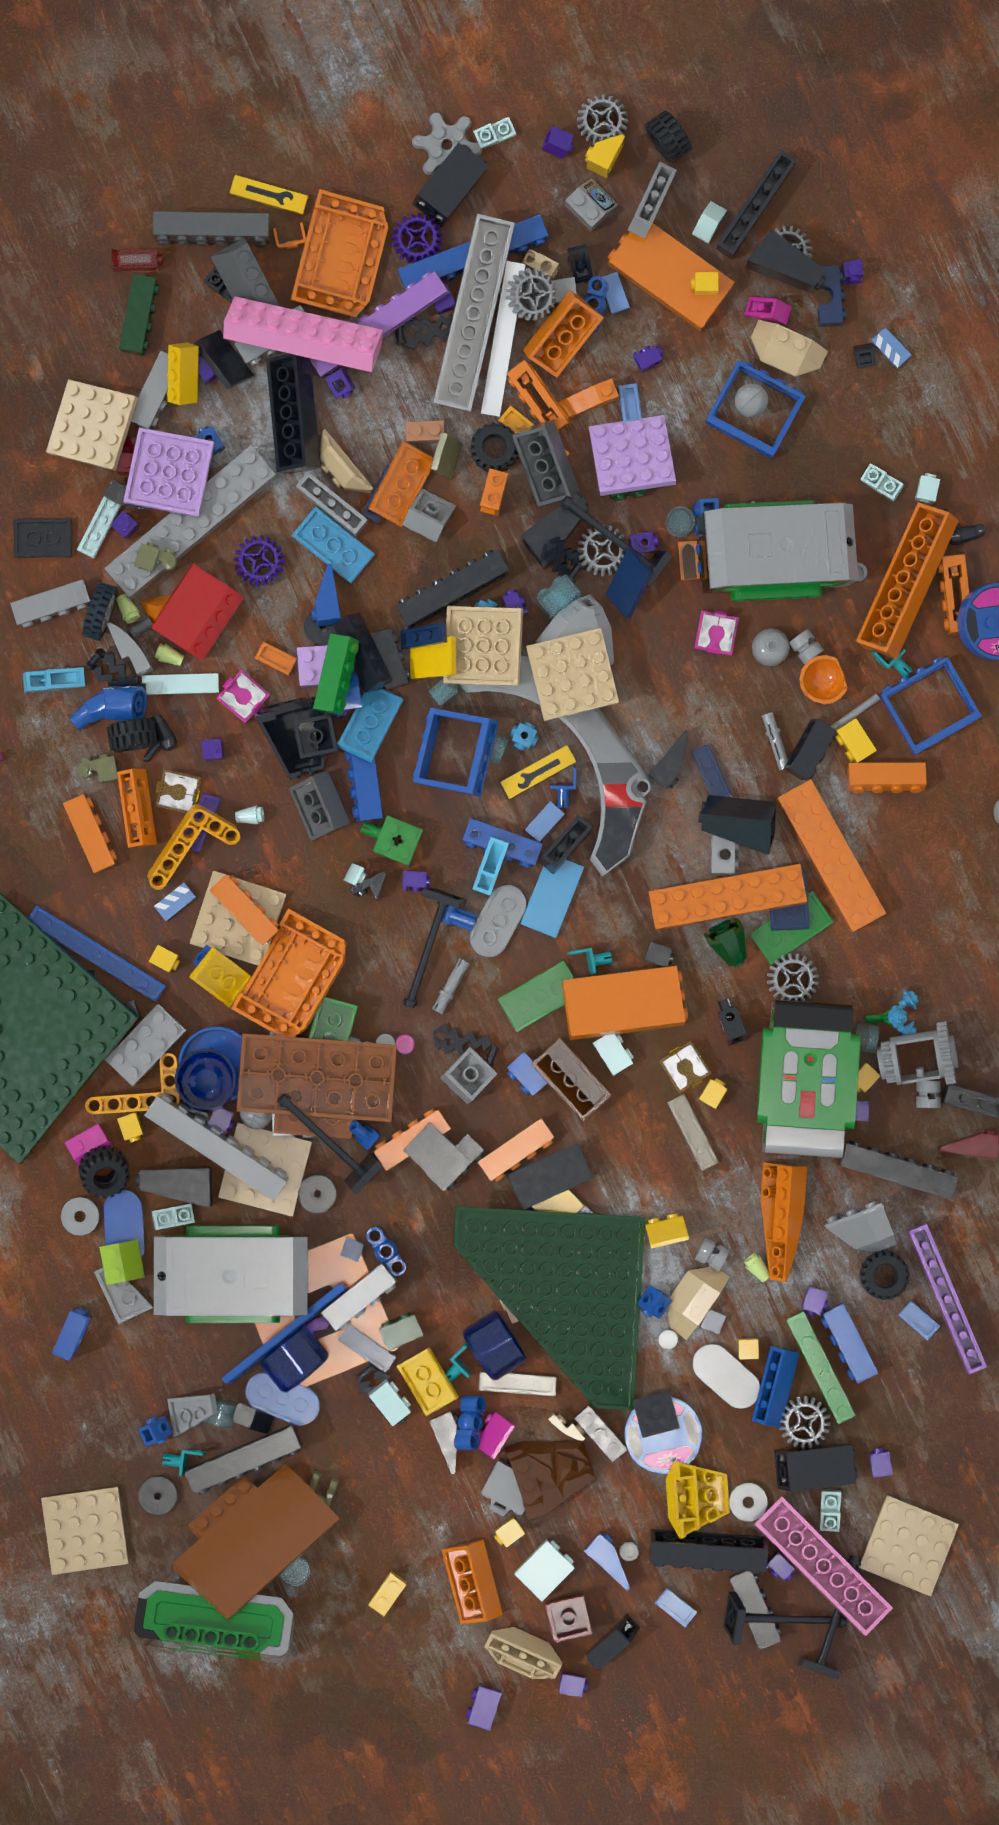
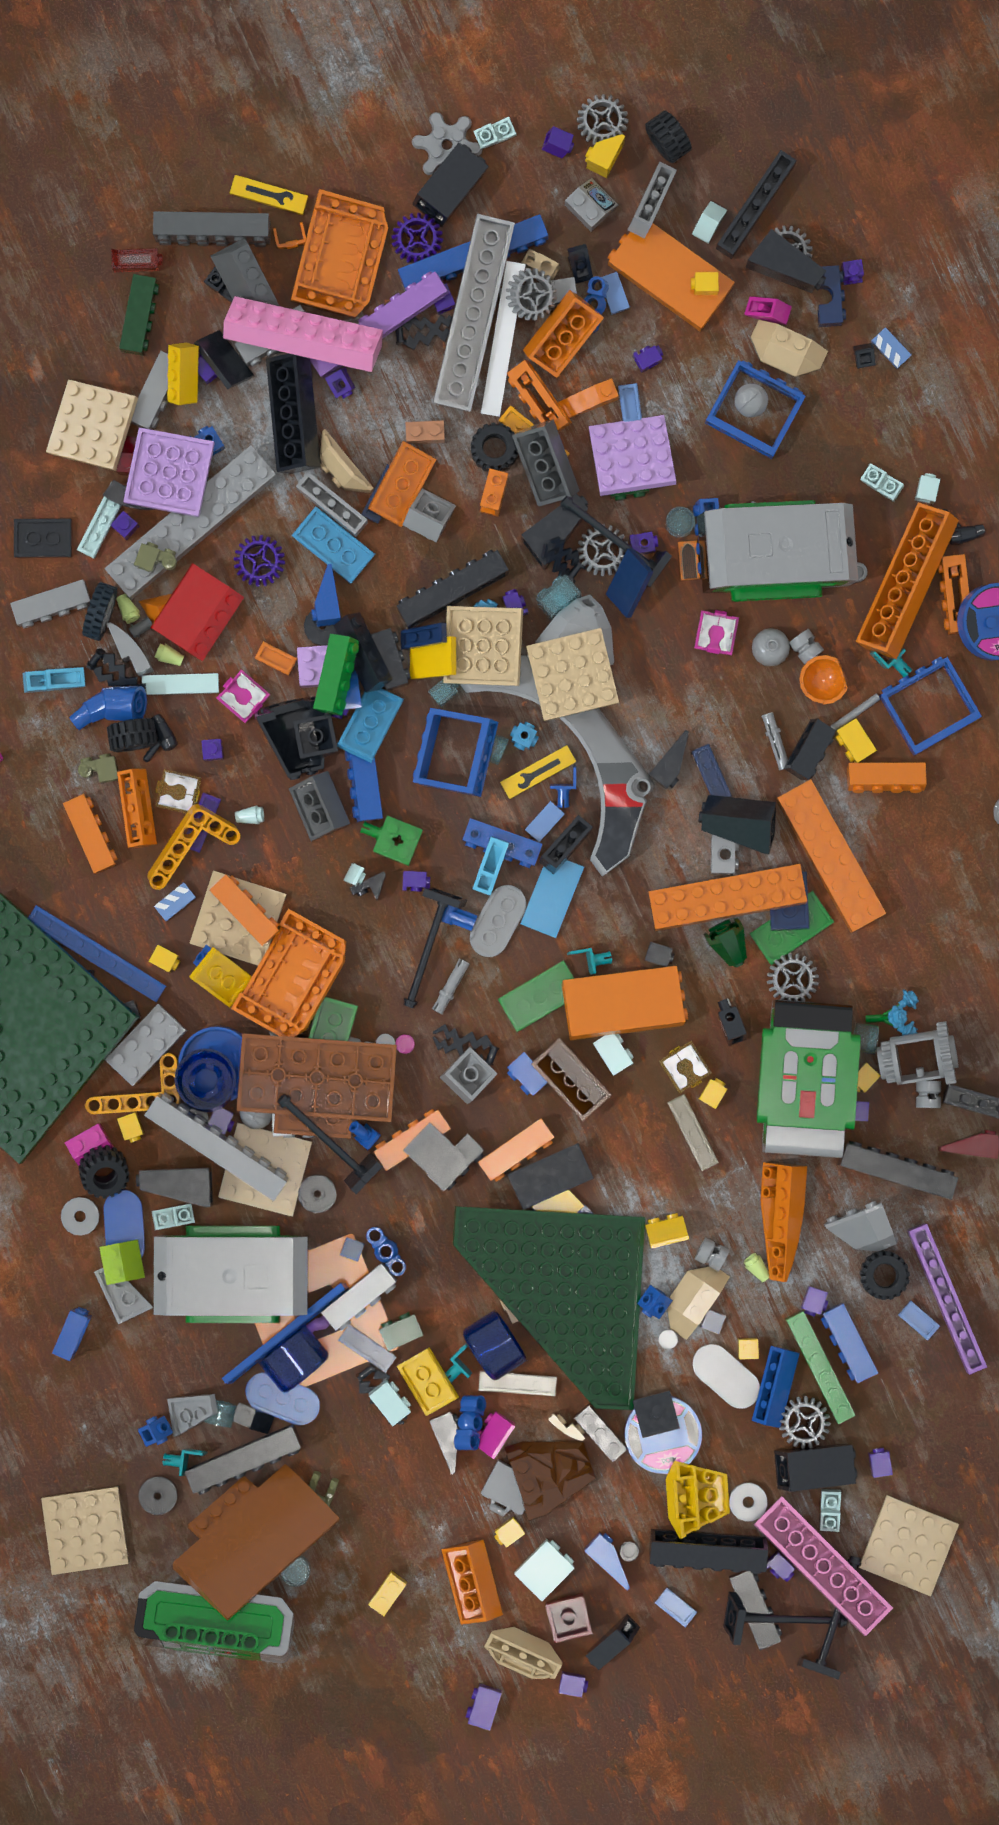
olive tile [431,433,462,480] -> none

